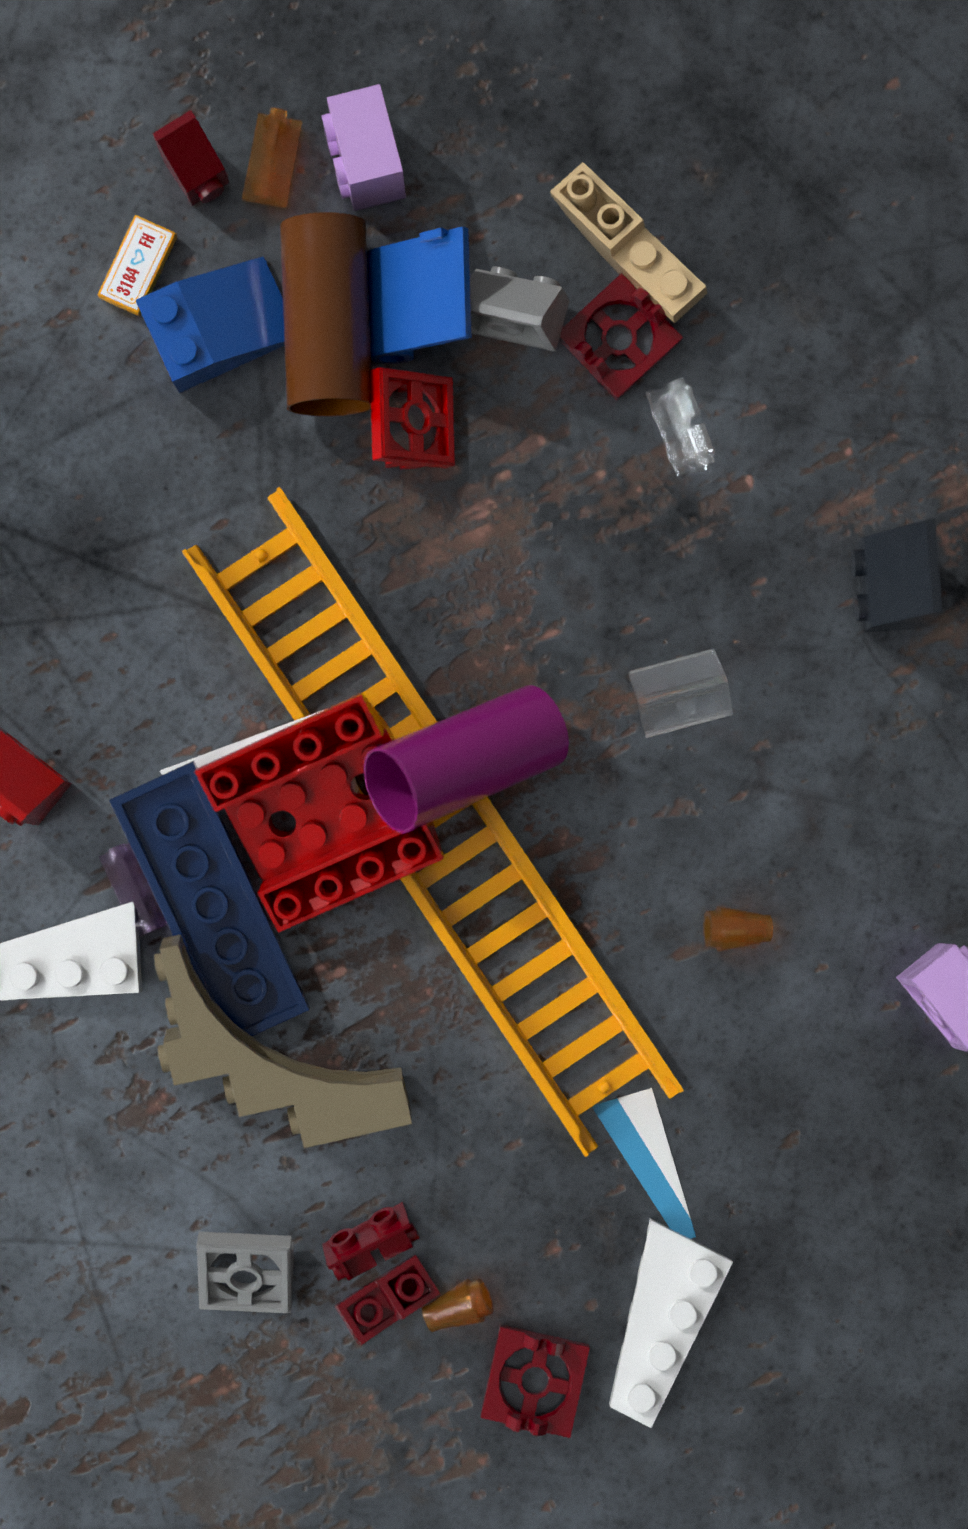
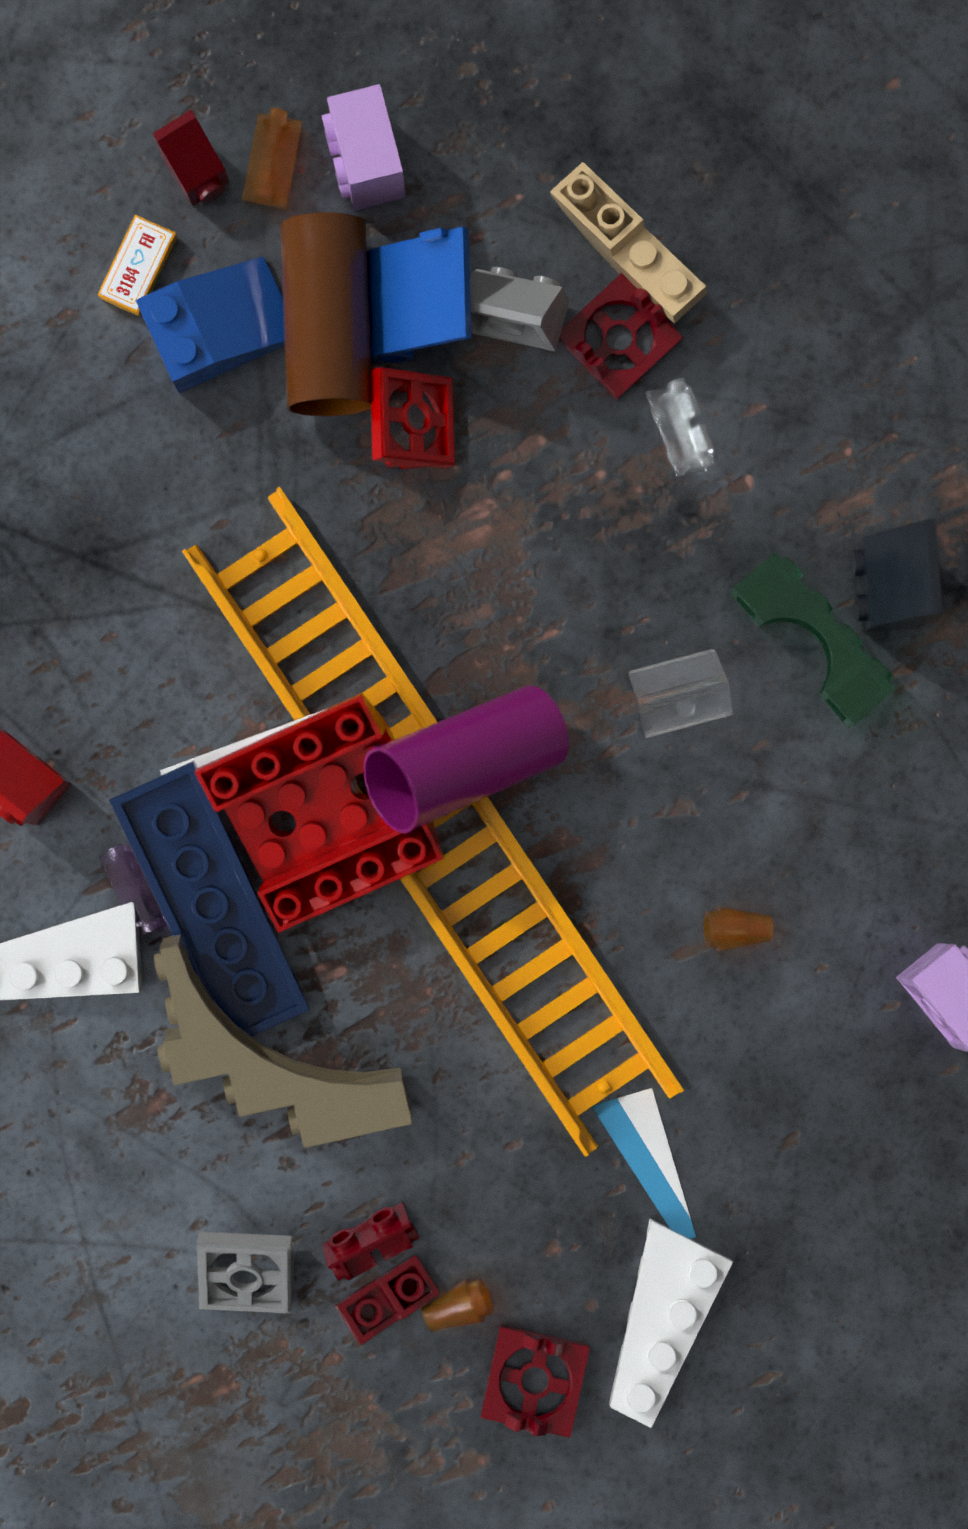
none -> clear green arch [729,552,895,728]

